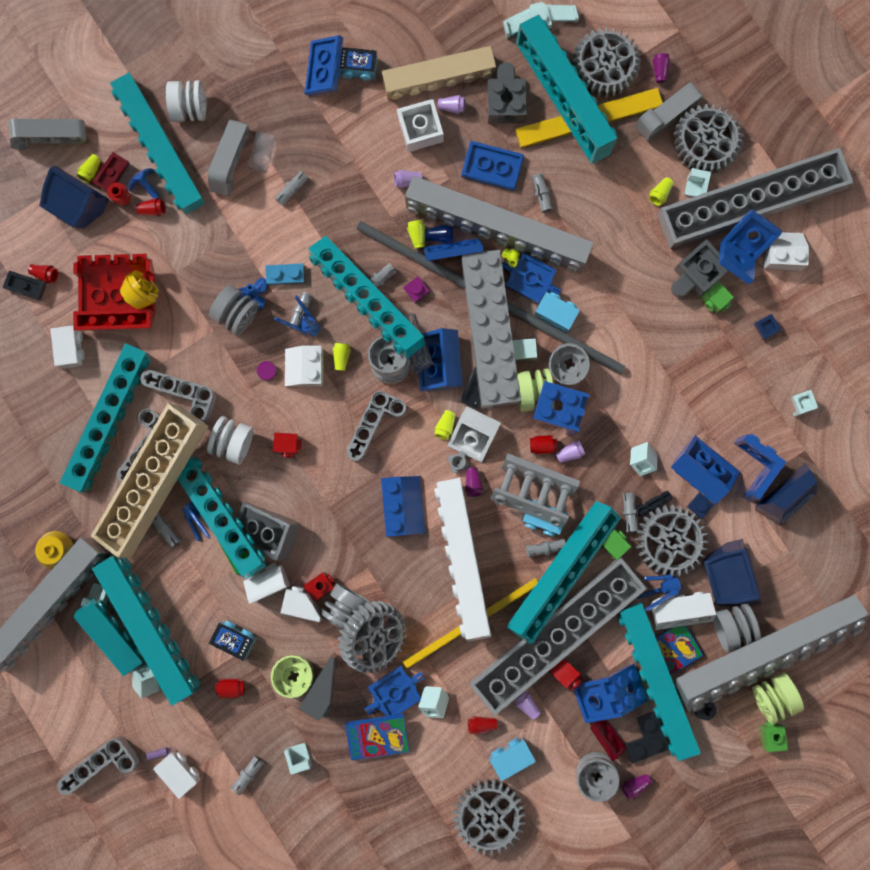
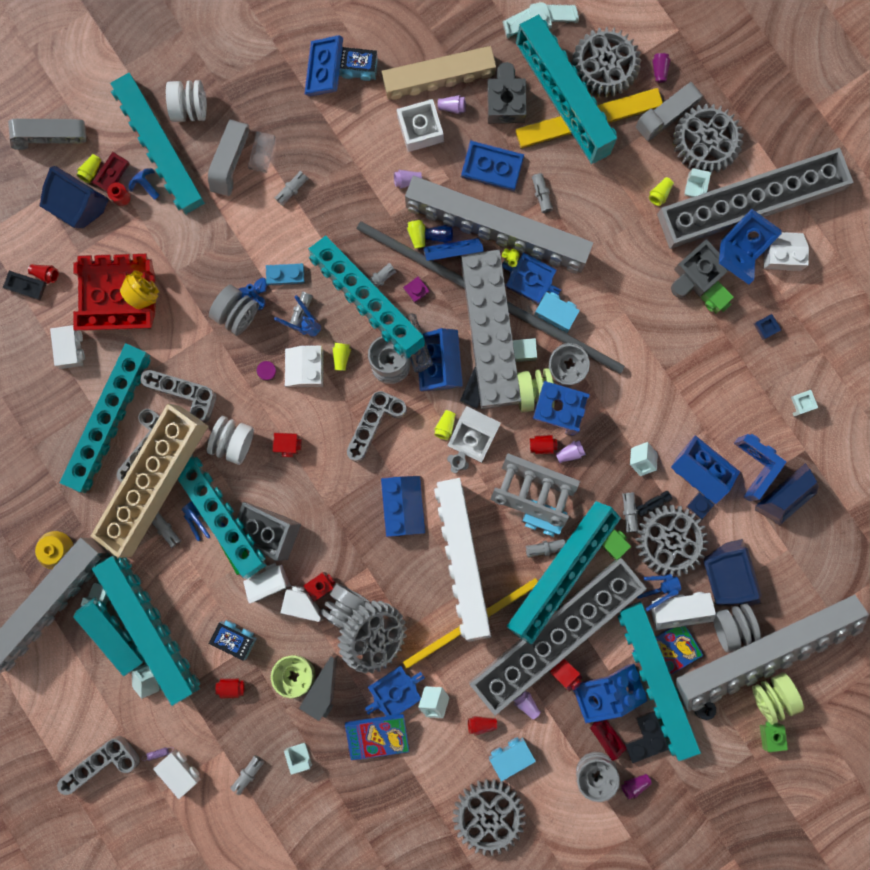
red cone [136,198,166,217] -> none
magenta cone [465,468,484,497] -> none

